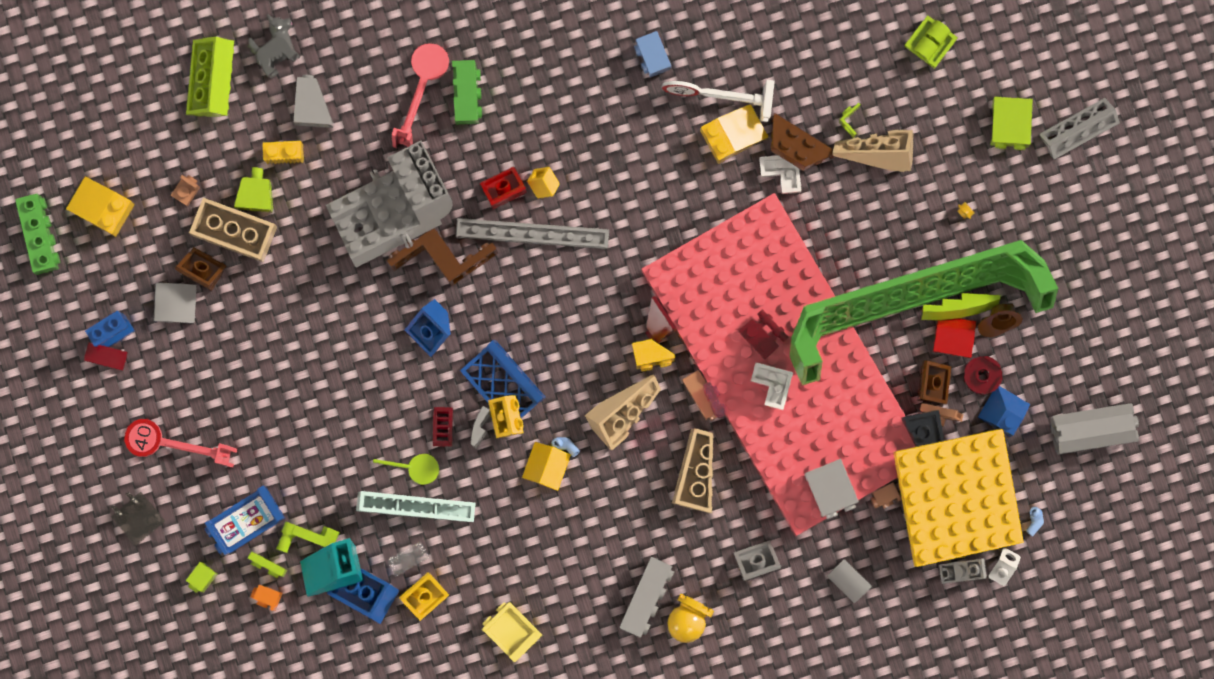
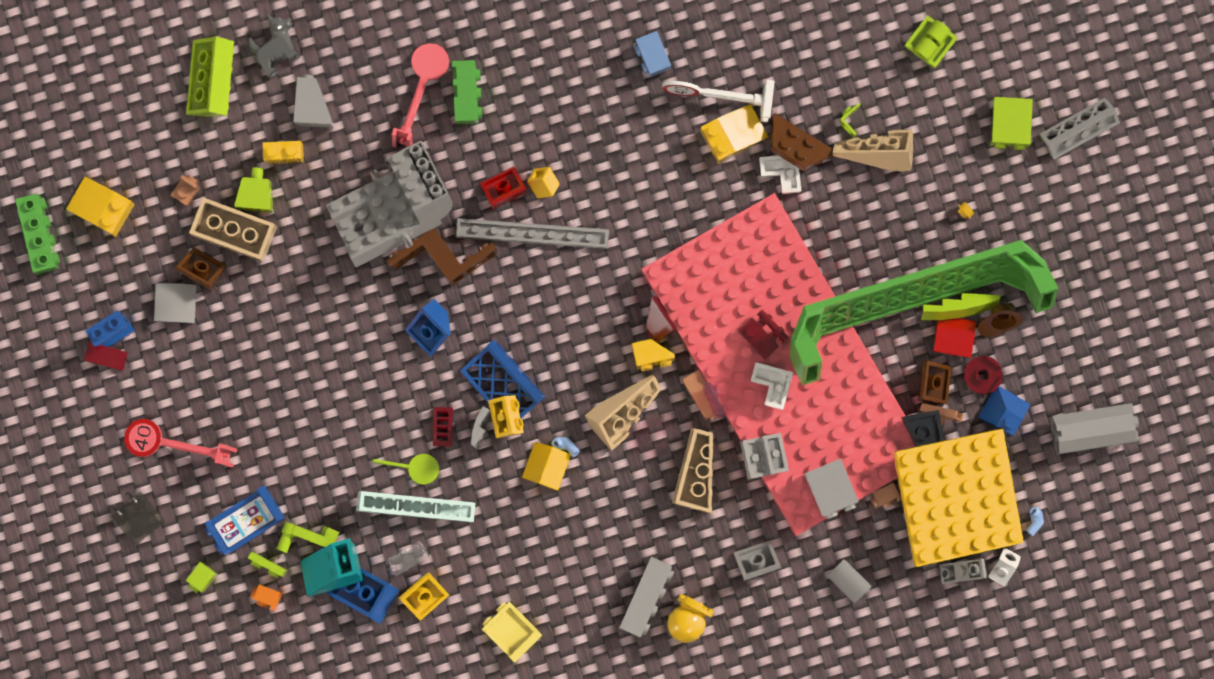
none -> light grey slope [740,433,789,480]

